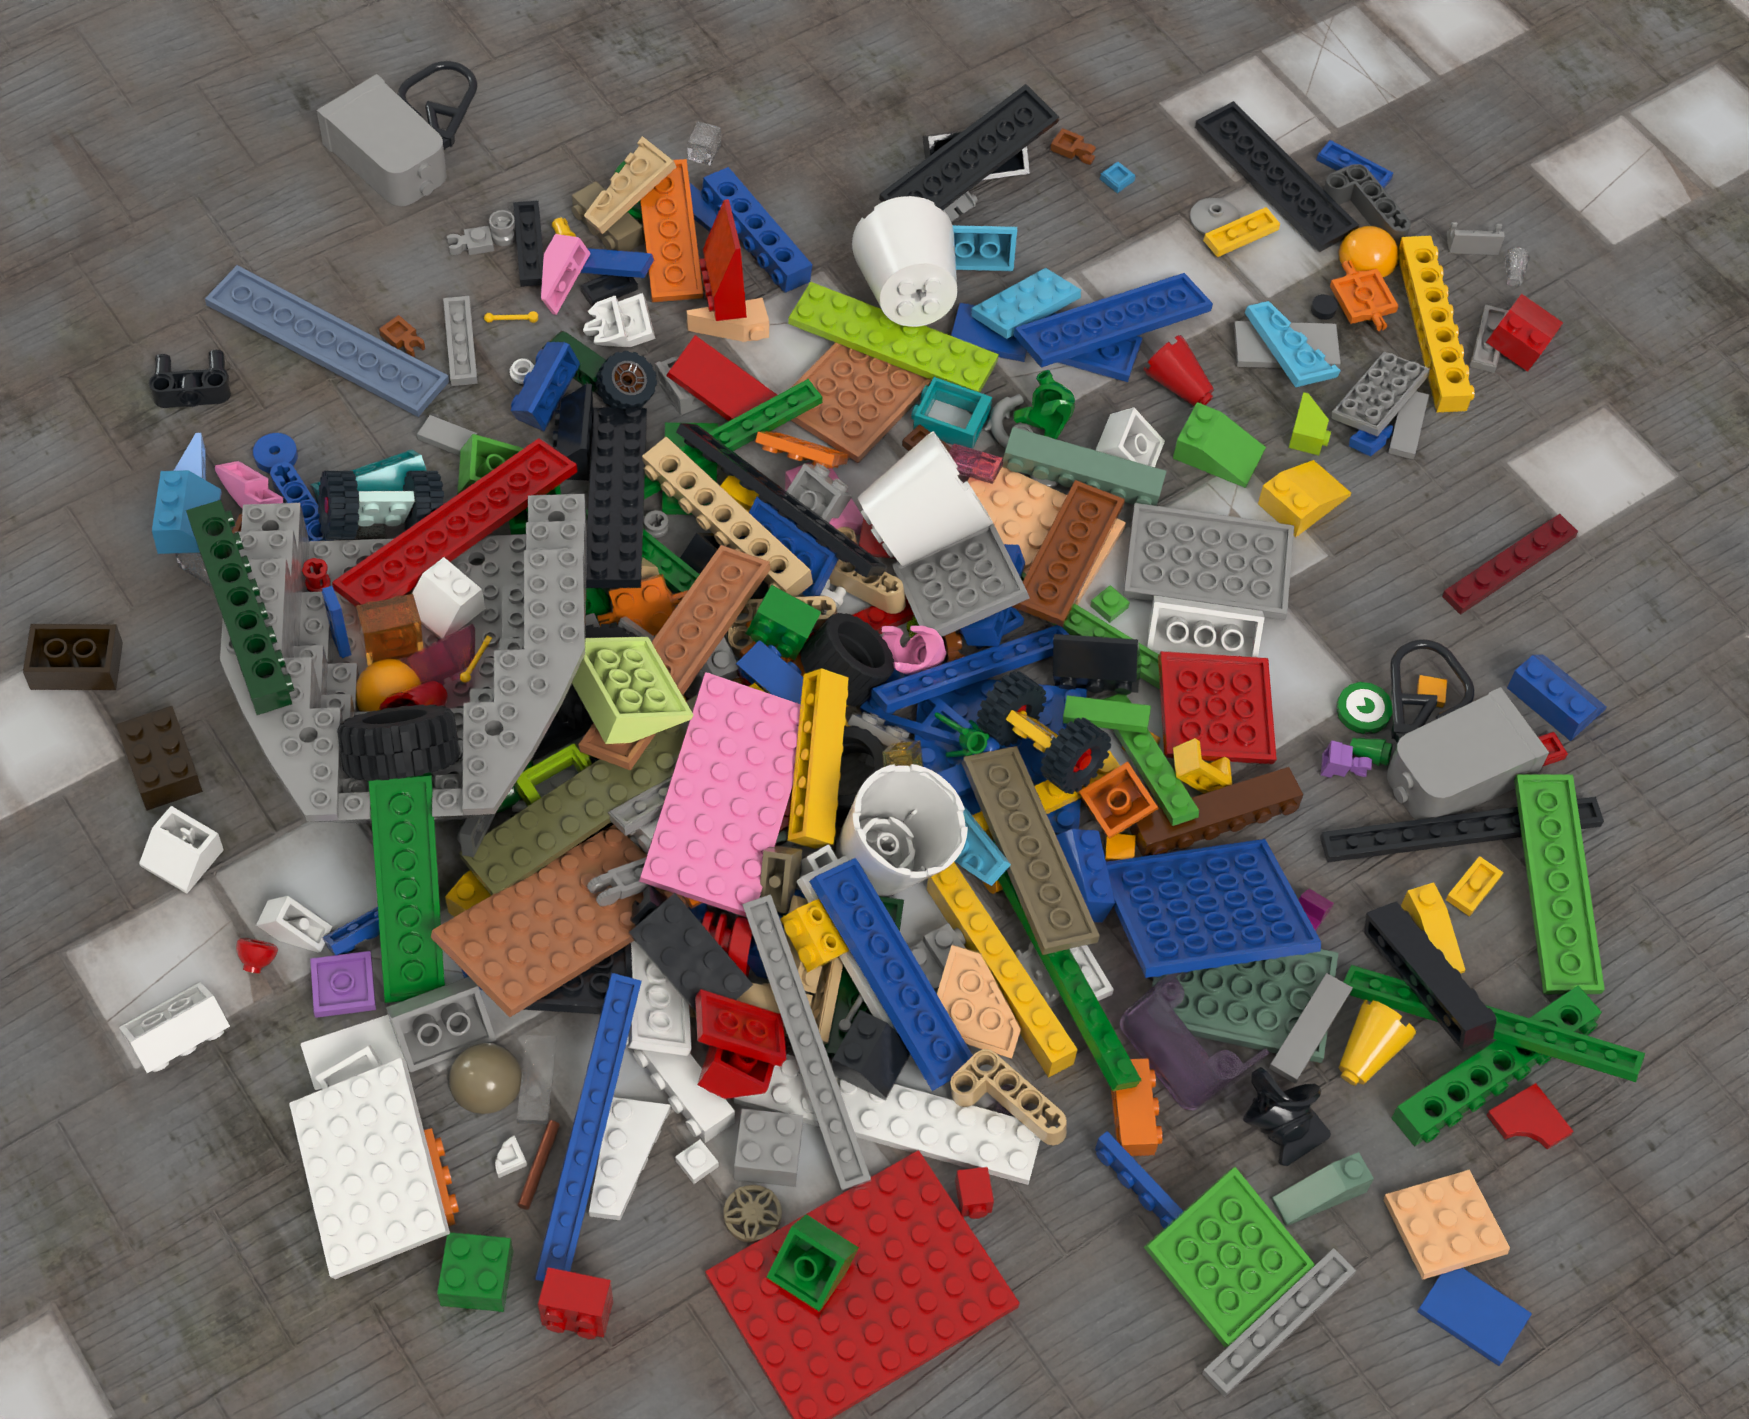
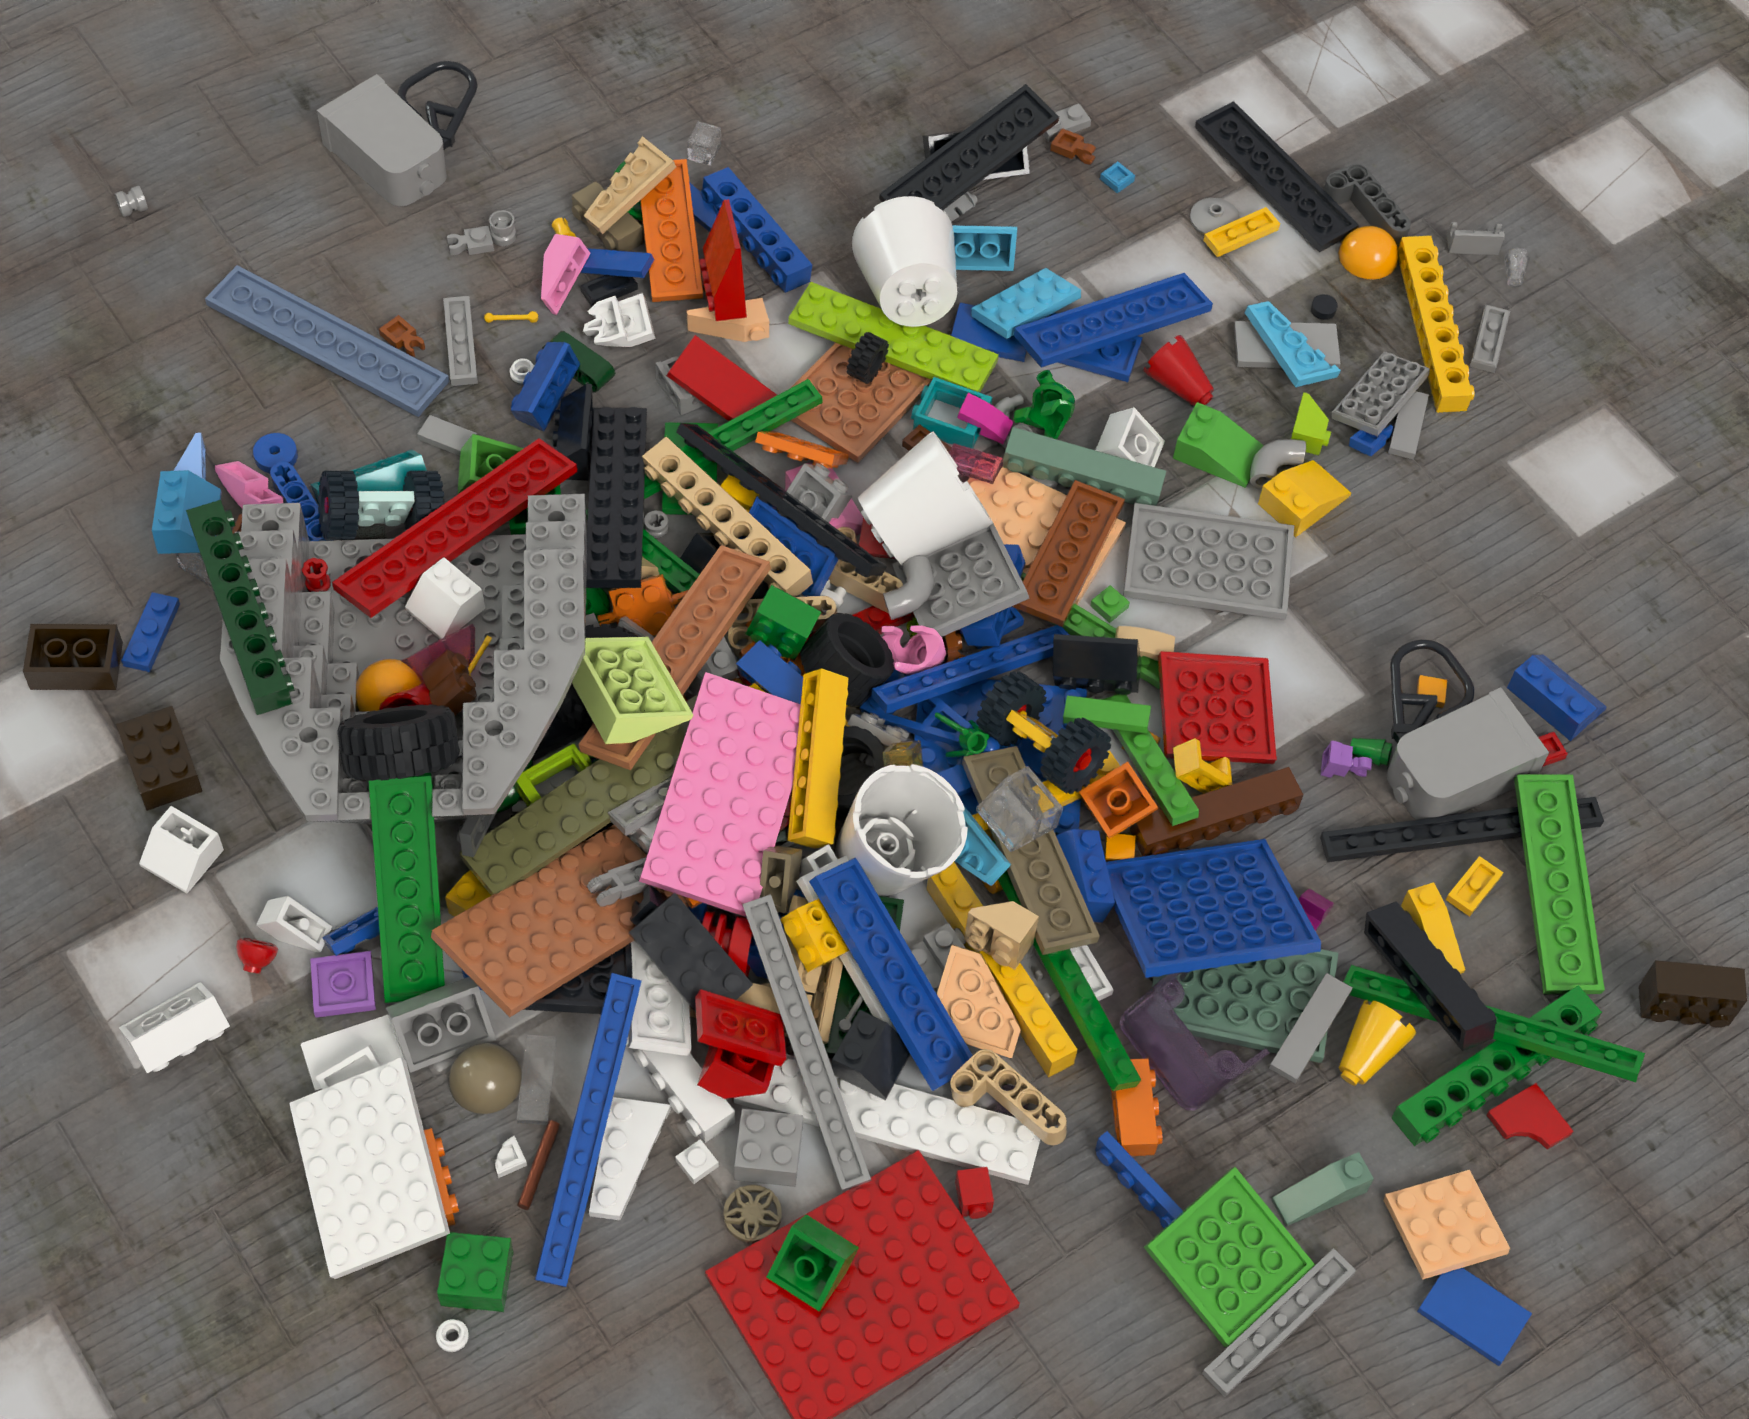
black piece [149,350,231,408] -> none
blue tile [322,586,352,658] -> none
clear orange brick [356,594,424,666] -> none
black plate [513,201,544,287] -> none
red brick [538,1267,613,1339] -> none
black wheel [595,351,657,410] -> none
white slope [1147,595,1265,657] -> none
black helmet [1243,1067,1331,1166] -> none
blue tile [1317,140,1393,188] -> none
orange plate [1330,260,1398,331] -> none
green tile [1337,682,1393,734] -> none
dark red plate [1442,514,1578,615] -> none
red slope [1486,294,1563,372] -> none
none -> light grey wheel [114,185,148,218]
none -> blue plate [121,592,180,672]
none -> reddish brown brick [422,649,477,716]
none -> white plate [436,1319,469,1352]
none -> black tyre [846,332,889,384]
none -> light grey cylinder [883,555,934,620]
none -> dark pink slope [957,393,1013,445]
none -> tan slope [964,901,1039,970]
none -> clear slope [976,766,1063,852]
none -> light grey plate [1043,104,1091,142]
none -> tan slope [1115,626,1175,661]
none -> light grey cylinder [1250,439,1306,489]
none -> dark brown brick [1639,960,1747,1028]

